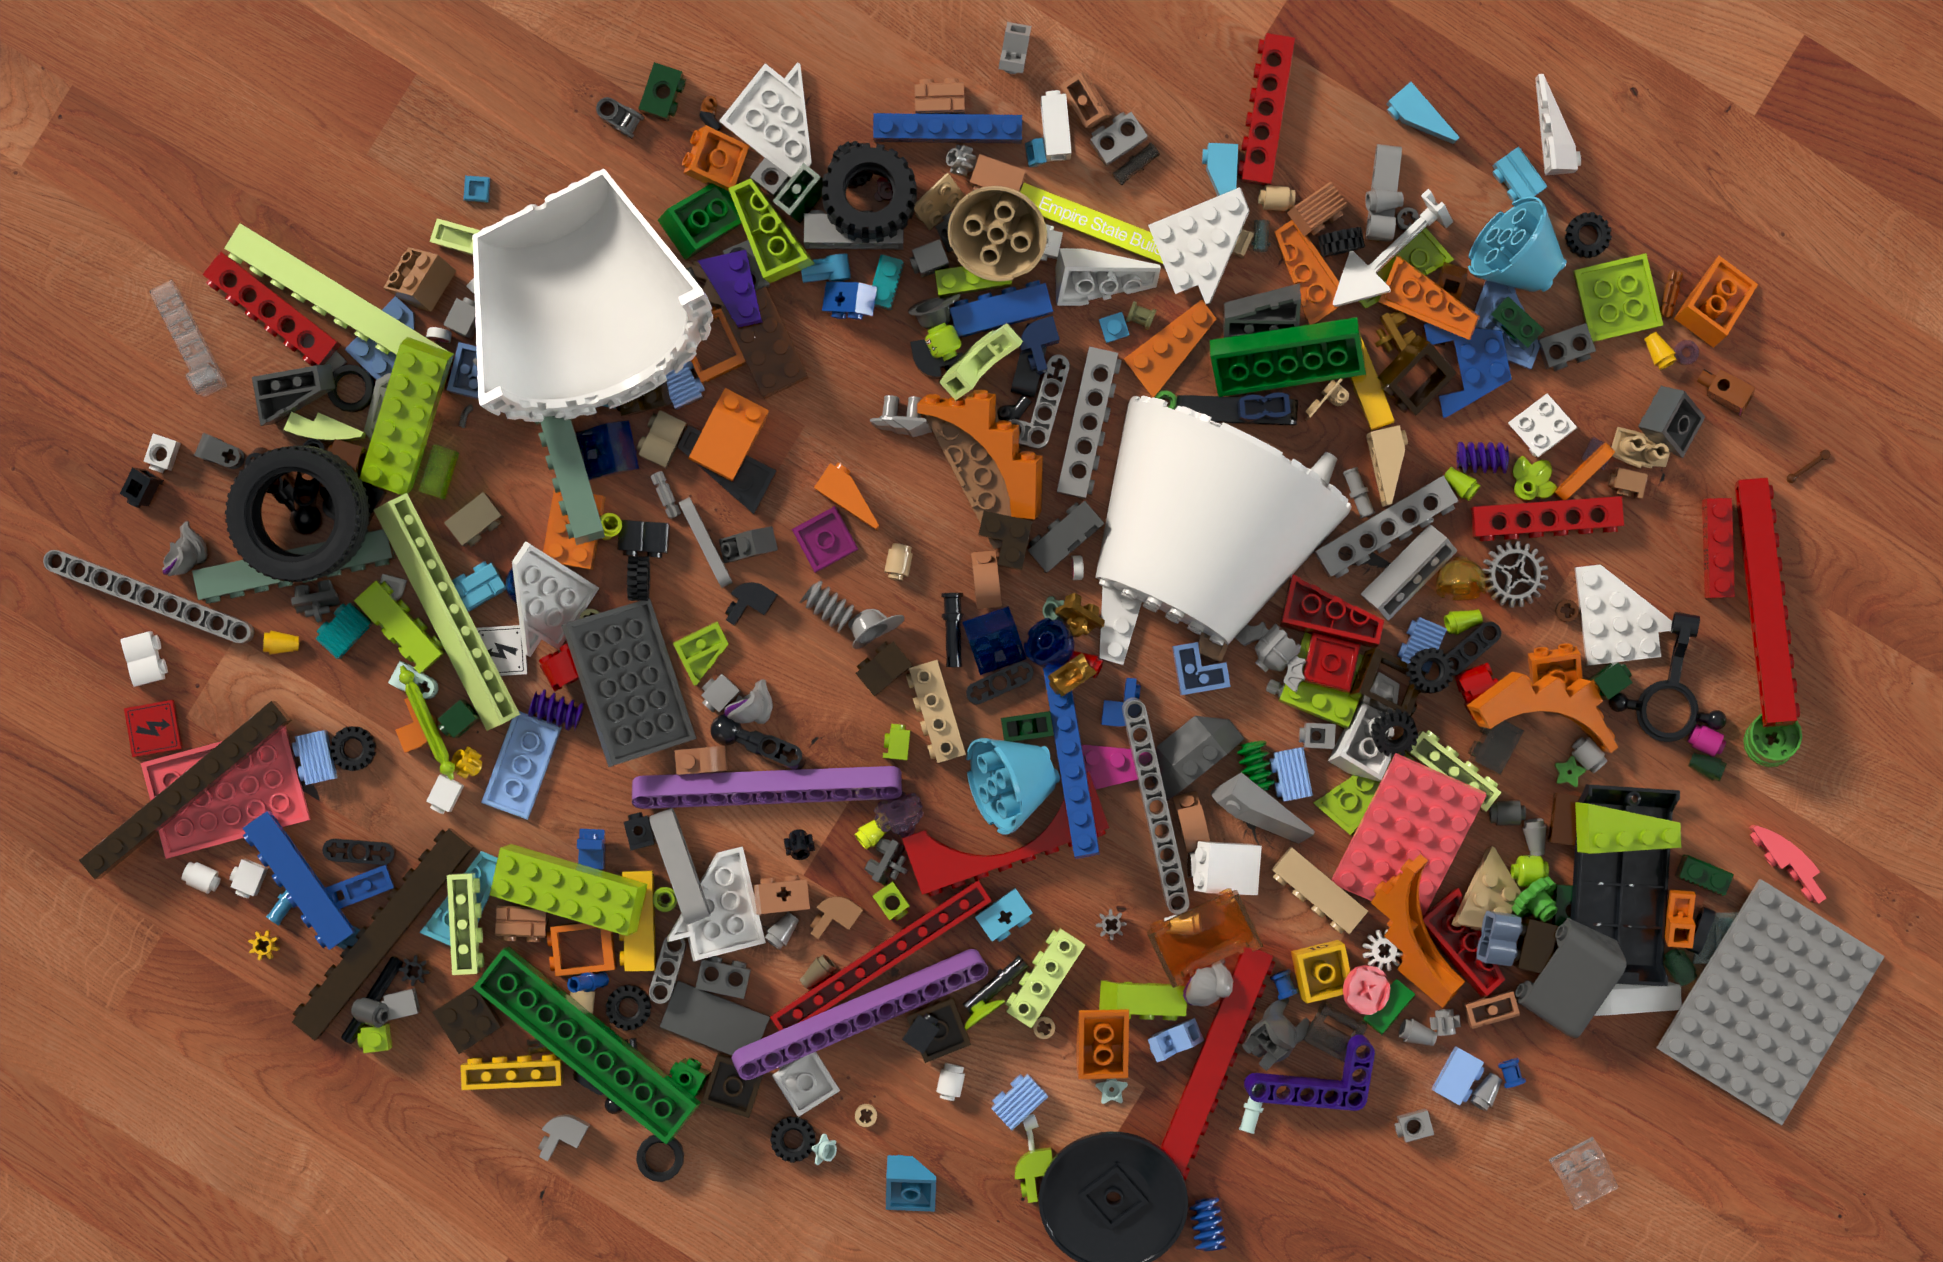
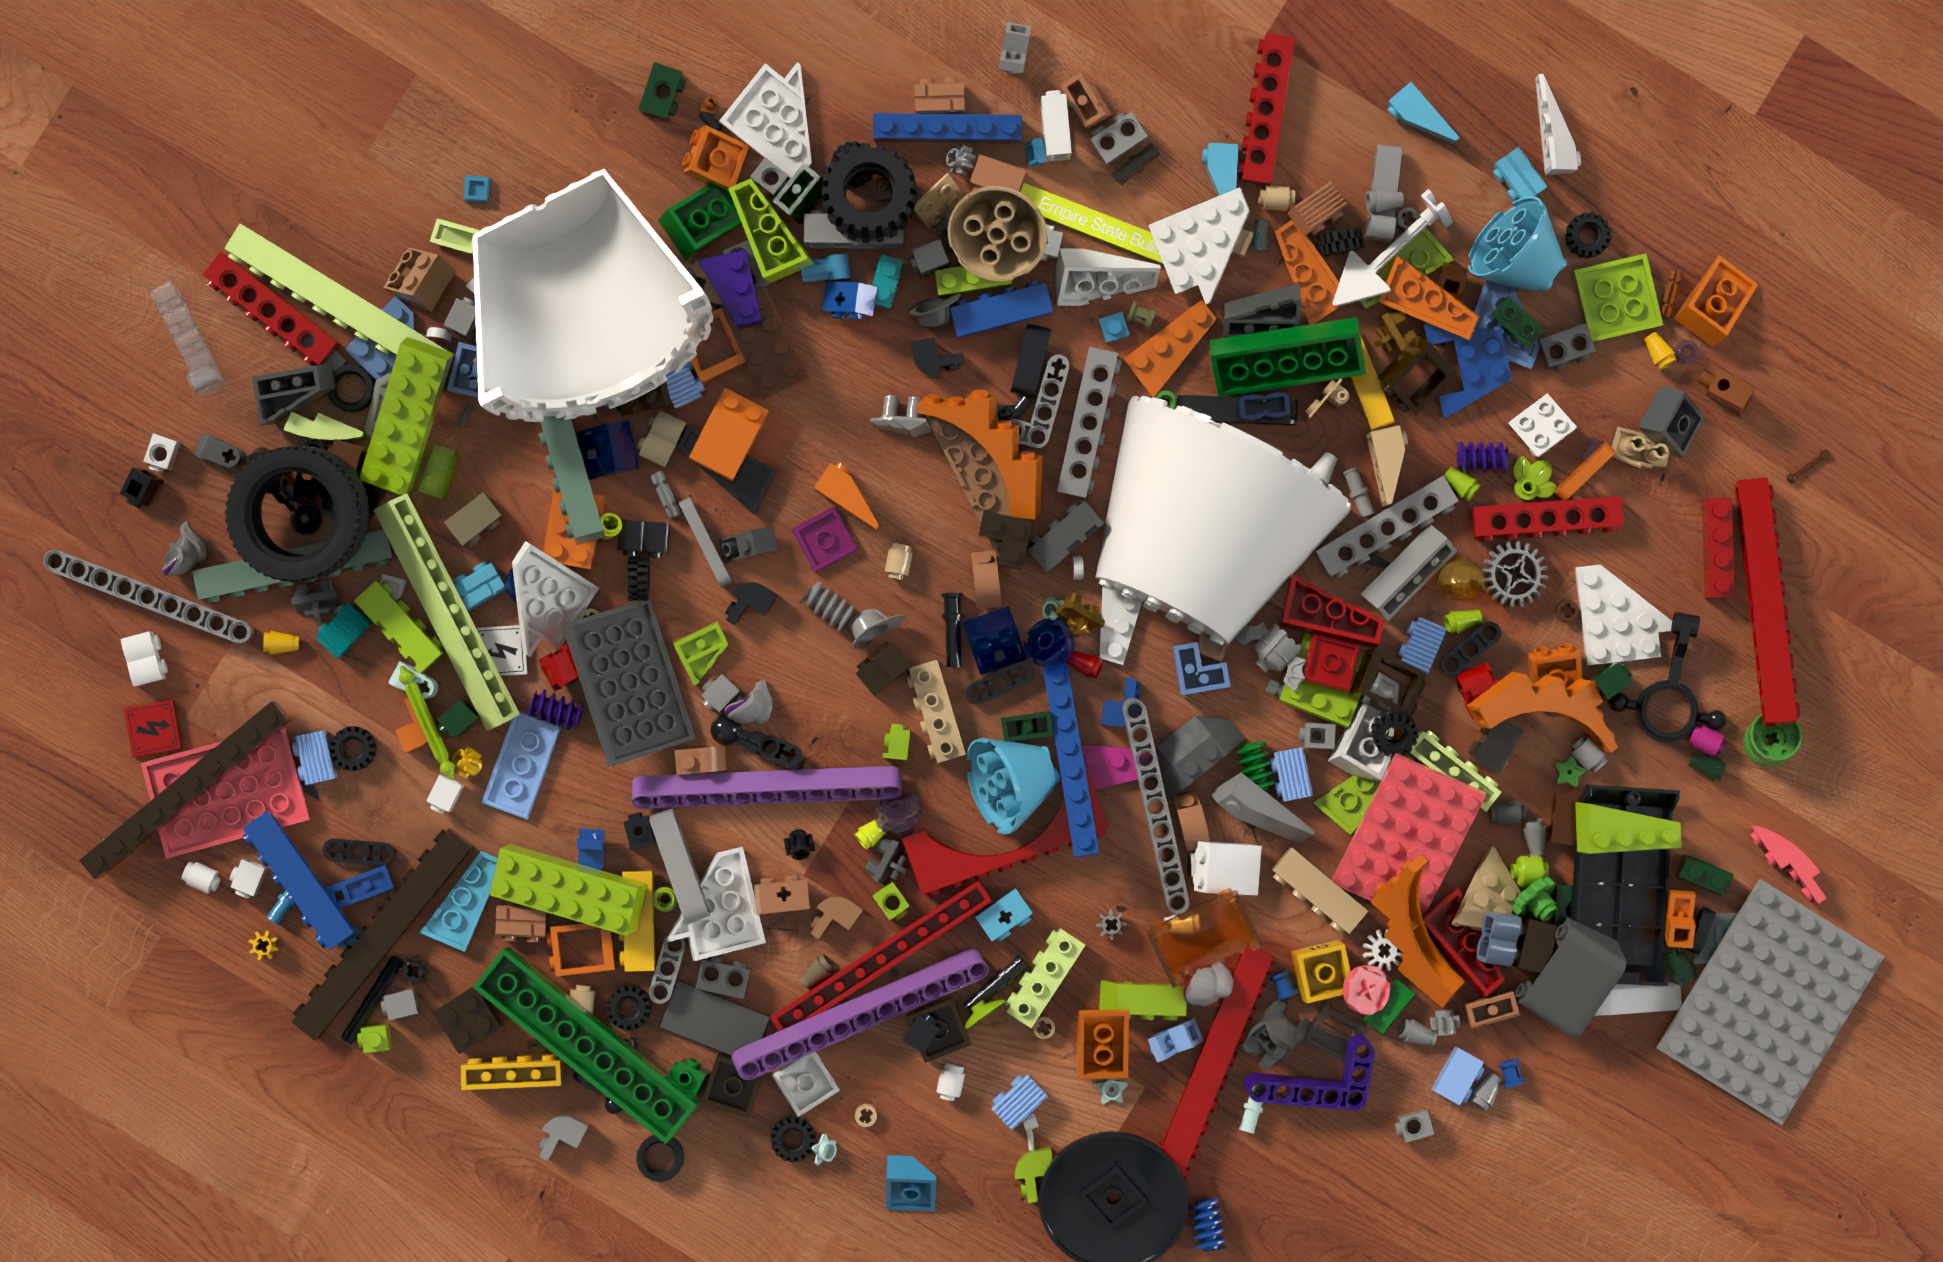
dark grey brick [351,998,389,1028] -> none
yellowish green brick [447,873,484,975] -> none
blue pin [567,972,609,993] -> none
dark grey piece [596,97,645,139] -> none
light grey cone [765,912,799,950] -> none
lime head [925,323,962,361] -> none
yellowish green arch [939,323,1023,401] -> none
dark blue brick [1020,316,1060,375] -> none
pearl gold hips [1048,653,1096,697] -> none
black tyre [1406,648,1455,694] -> none
clear bracket [1549,1137,1618,1210] -> none
medium nougat brick [1608,468,1648,500] -> none

